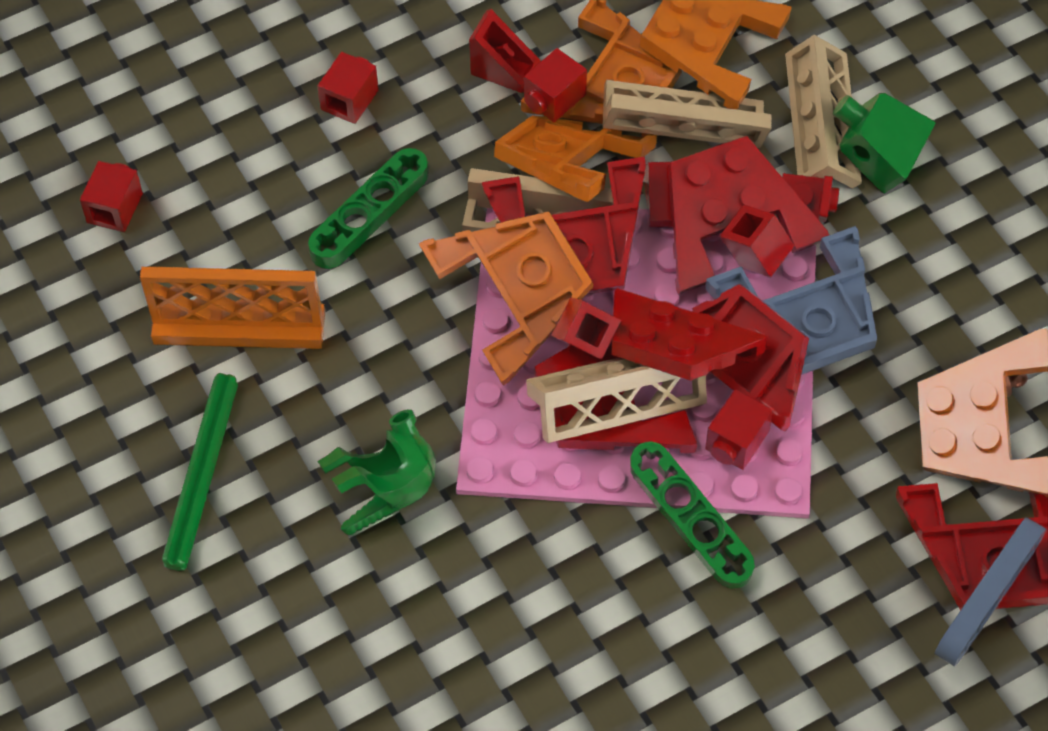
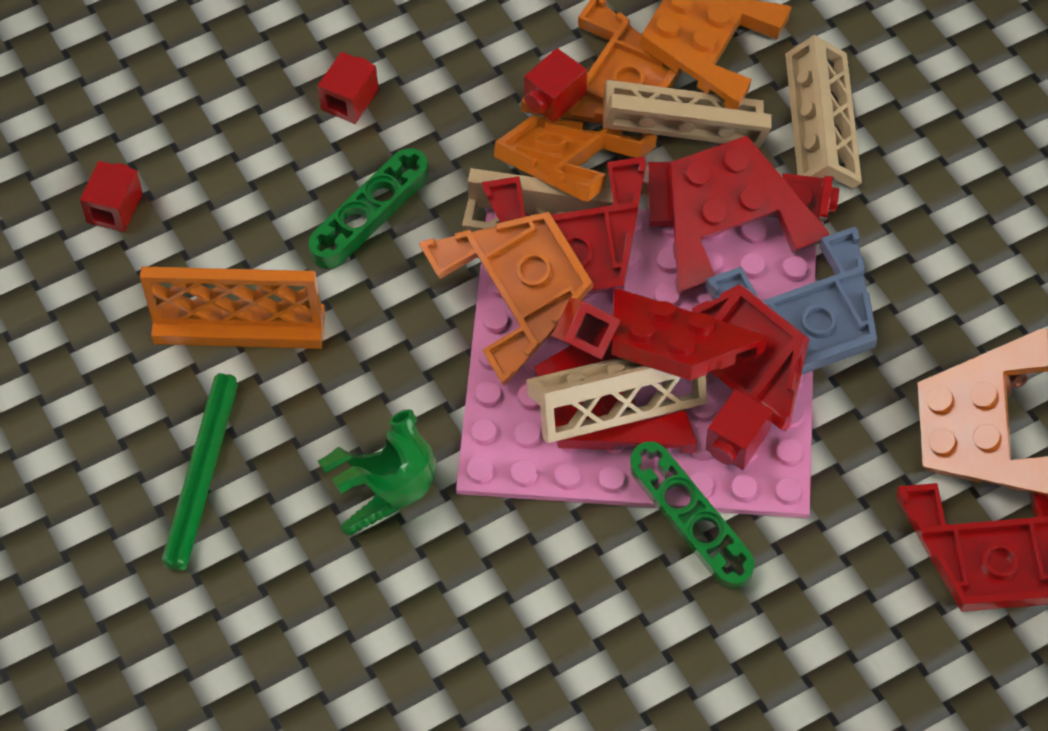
red slope [469,9,541,93] -> none
red brick [720,204,794,278] -> none
green torso [833,93,936,194] -> none
sand blue beam [934,517,1047,667] -> none

